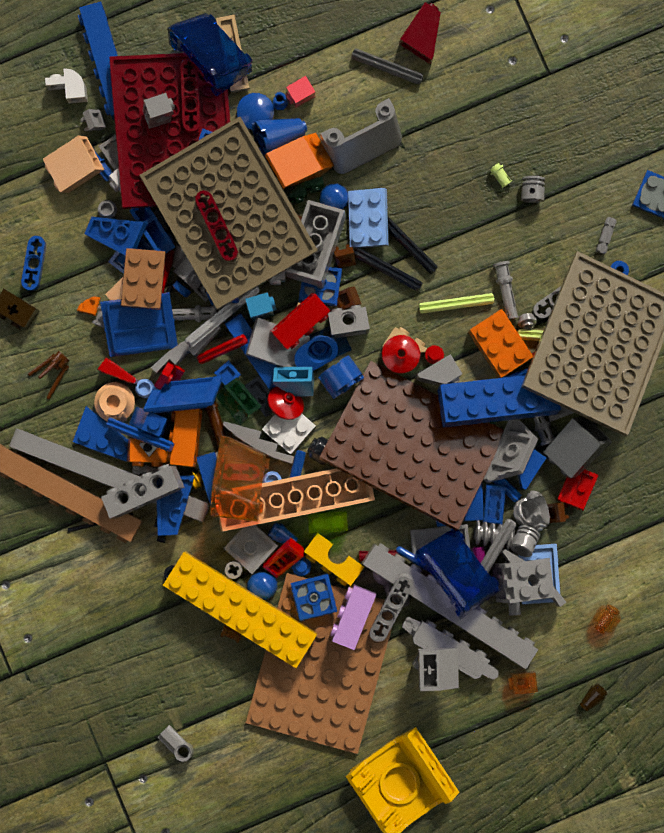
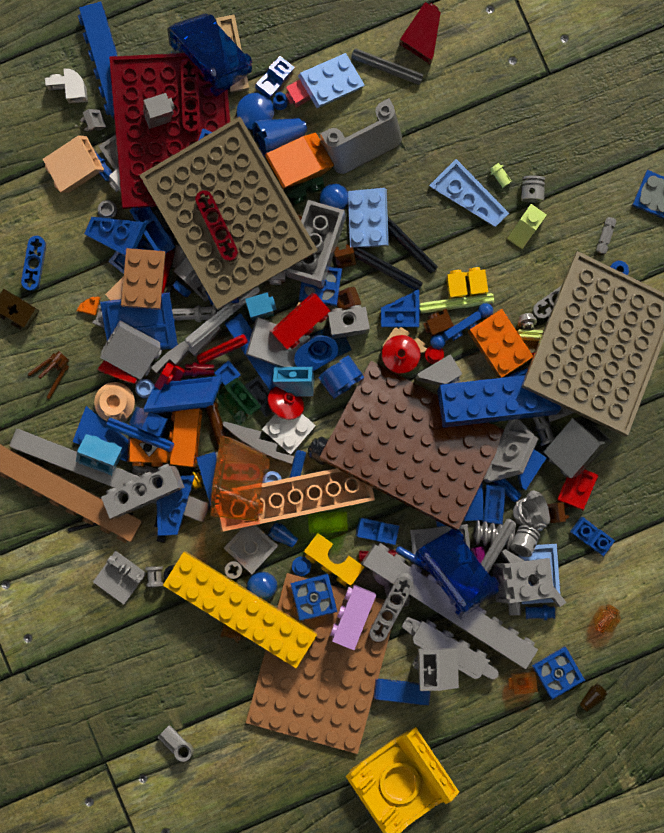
red slope [263,538,304,578] -> none
light grey pin [493,261,518,319] -> none
none -> dark azure brick [76,434,122,476]
none -> light grey hinge [93,551,147,604]
none -> light grey brick [100,320,162,380]
none -> light grey bush [145,566,164,587]
none -> dark red pin [185,362,214,378]
none -> slope [255,56,295,99]
none -> light blue plate [298,53,364,108]
none -> blue slope [355,517,399,545]
none -> blue beam [374,678,431,705]
none -> blue wing [381,290,419,328]
none -> reddish brown brick [422,309,454,337]
none -> light blue wing [429,159,509,227]
none -> blue plate [430,303,493,349]
none -> yellow piece [446,267,488,299]
none -> yellowish green slope [507,204,546,249]
none -> blue pin [526,605,555,620]
none -> blue piece [532,646,585,700]
none -> blue slope [570,517,615,556]

